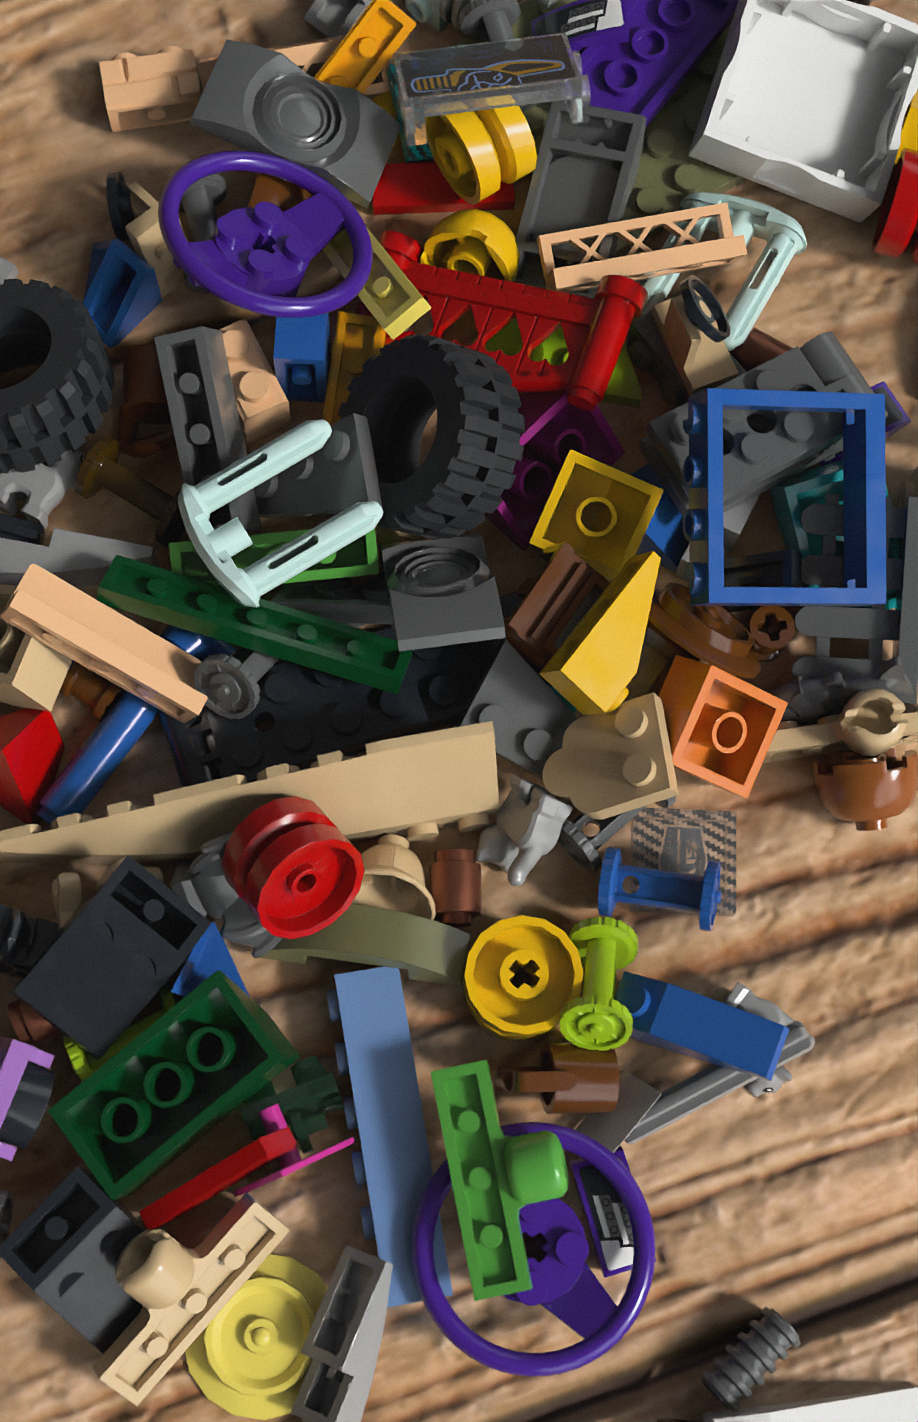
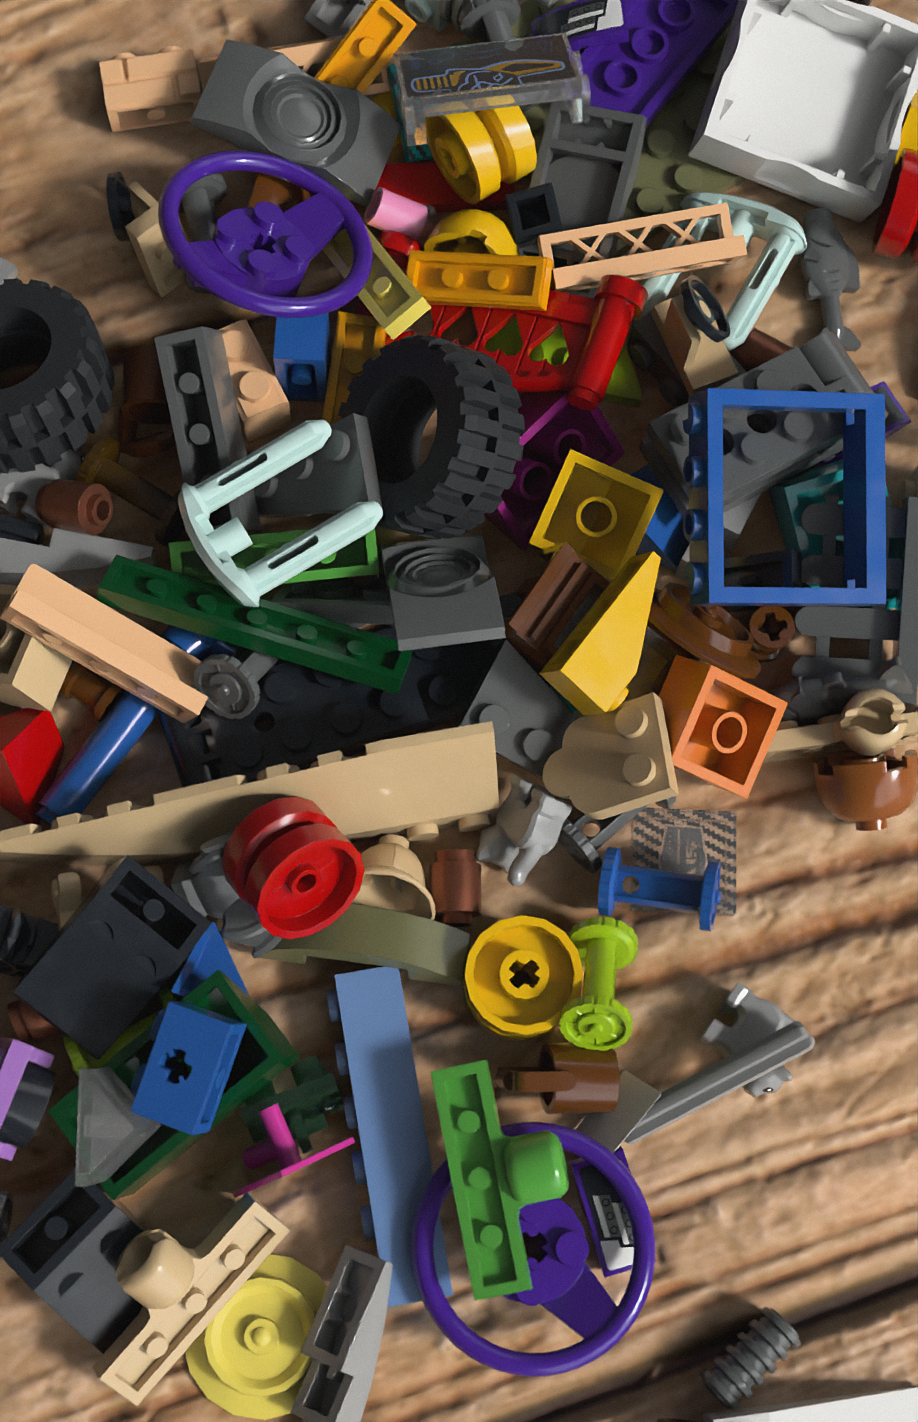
blue slope [82,238,162,348] -> none
red tile [139,1126,297,1229] -> none
blue slope [614,971,789,1081] -> none
none -> copper brick [35,479,113,535]
none -> clear slope [75,1067,161,1187]
none -> blue brick [130,1002,247,1135]
none -> bright pink piece [364,187,442,248]
none -> light orange tile [406,250,553,311]
none -> black slope [504,182,563,248]
none -> dark grey animal [796,208,861,352]

